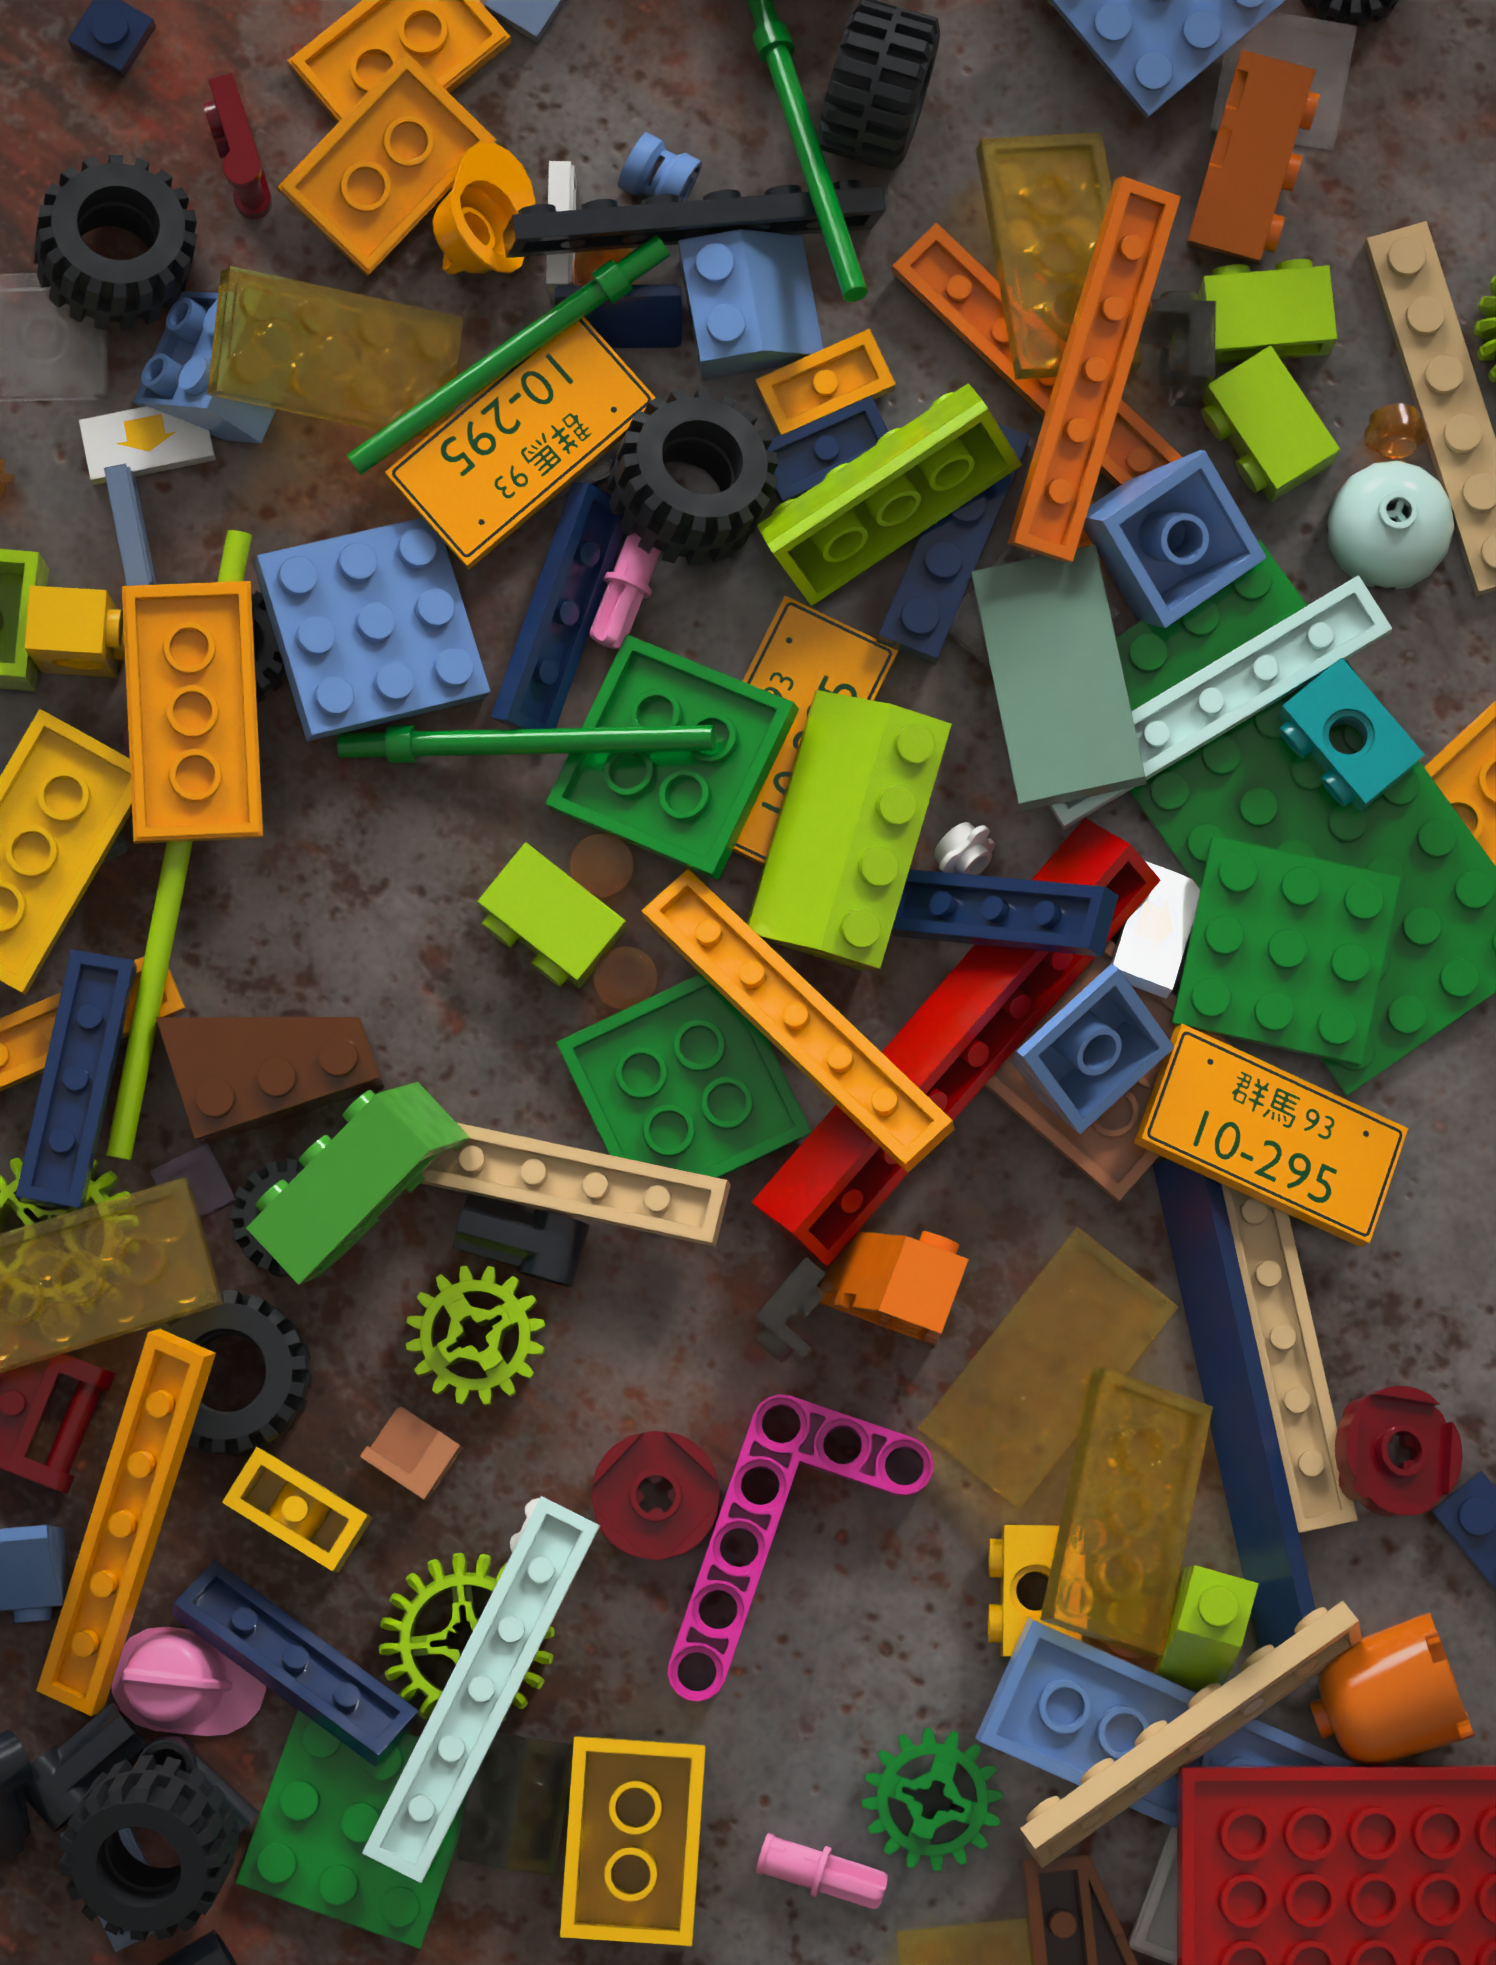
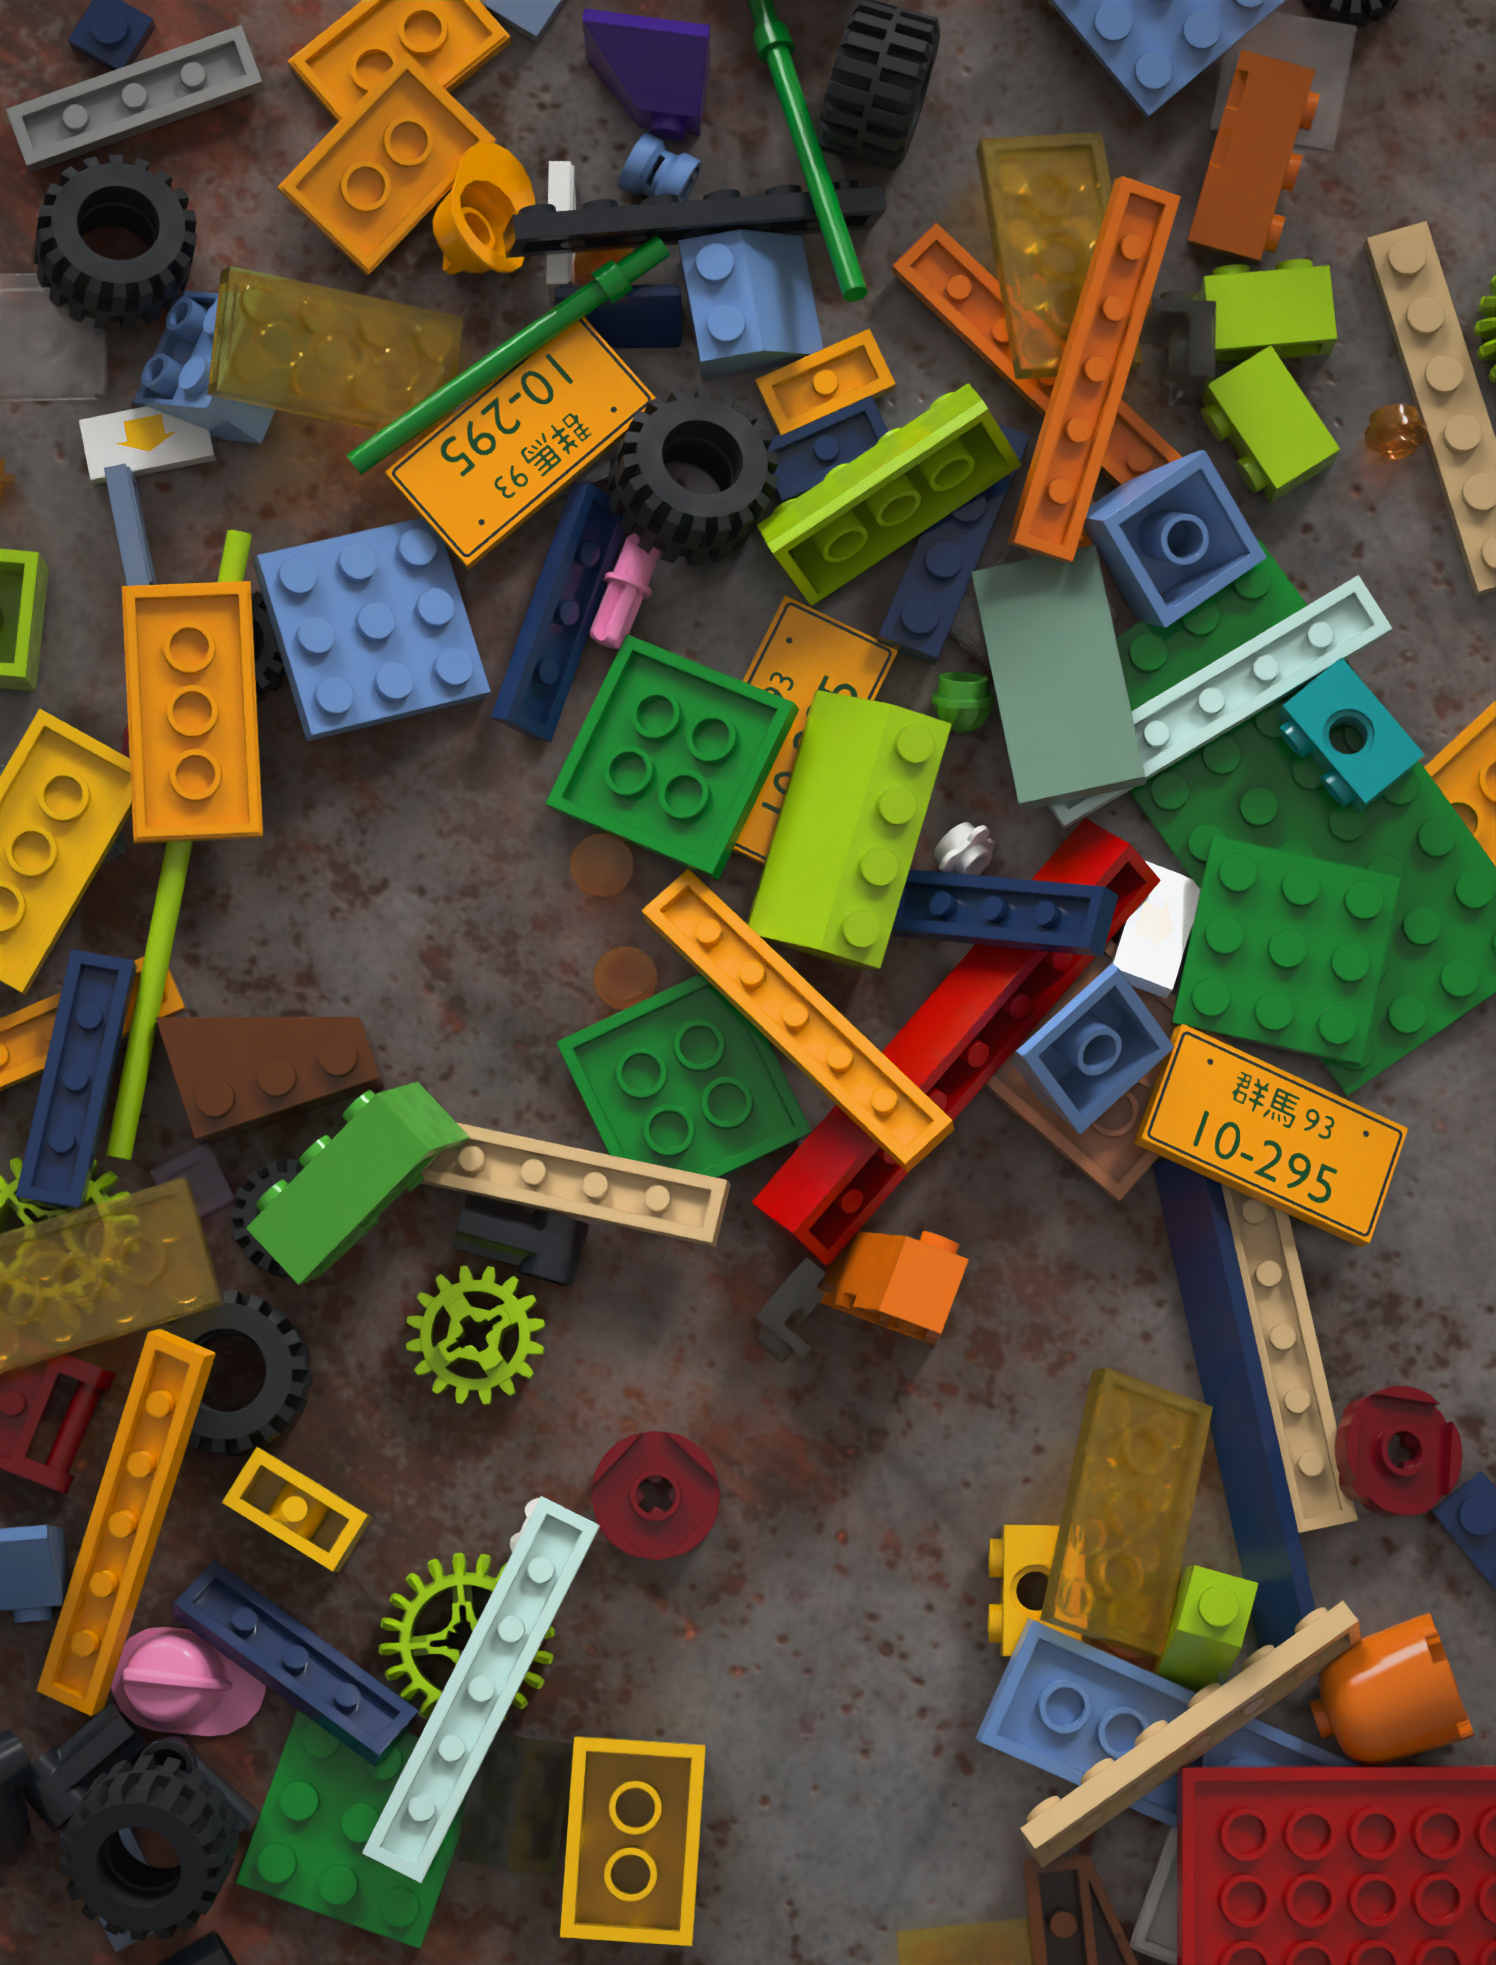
yellow brick [24,585,125,678] -> none
dark red plate [202,72,272,220] -> none
green bar [337,725,716,763] -> none
nougat panel [360,1407,464,1502] -> none
lime brick [477,842,627,989] -> none
dark pink beam [667,1394,934,1701] -> none
bright pink axle [755,1833,888,1909] -> none
green gear [861,1728,1004,1871] -> none
clear yellow plate [917,1226,1179,1510] -> none
light aqua cylinder [1327,461,1454,589] -> none
none -> light grey plate [6,25,265,173]
none -> dark purple slope [582,8,711,141]
none -> bright green plate [931,671,994,734]

